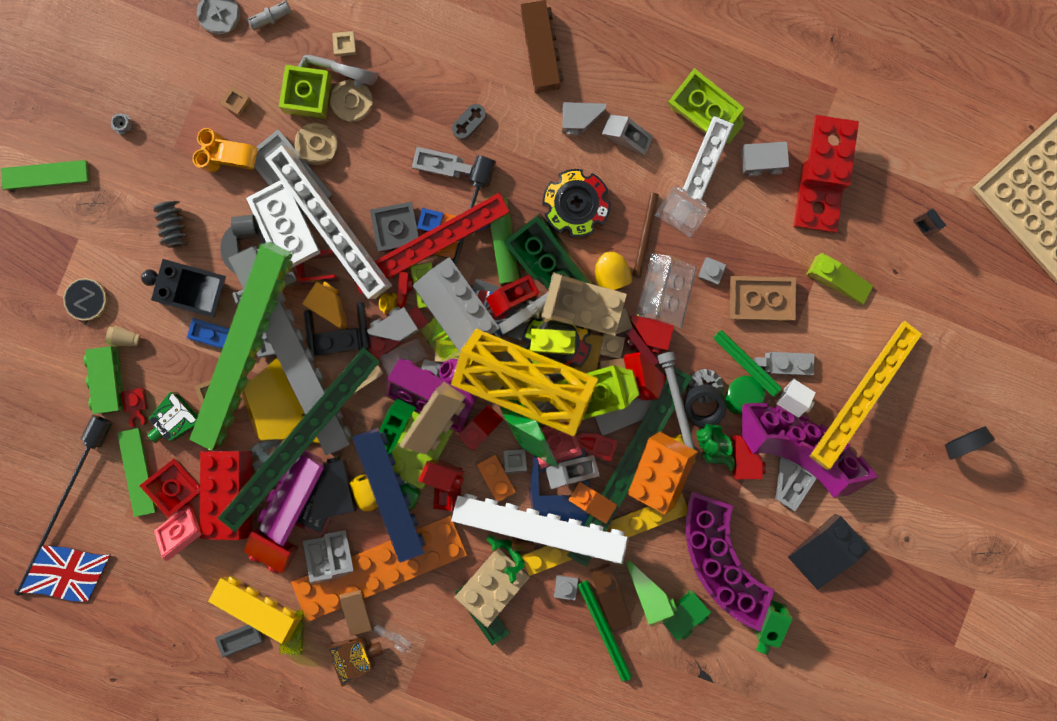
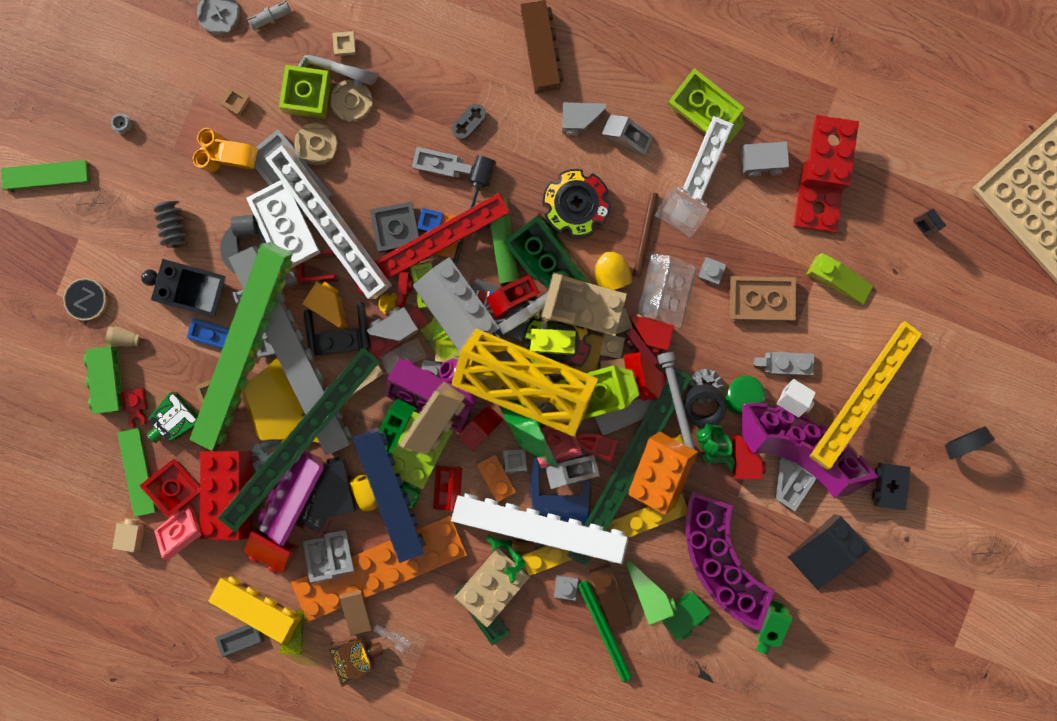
flag [14,415,113,601] -> none
red slope [418,460,465,492] -> none
orange slope [569,482,618,524] -> none
green axle [714,330,782,396] -> none
none -> tan brick [112,518,145,552]
none -> black brick [872,463,911,510]

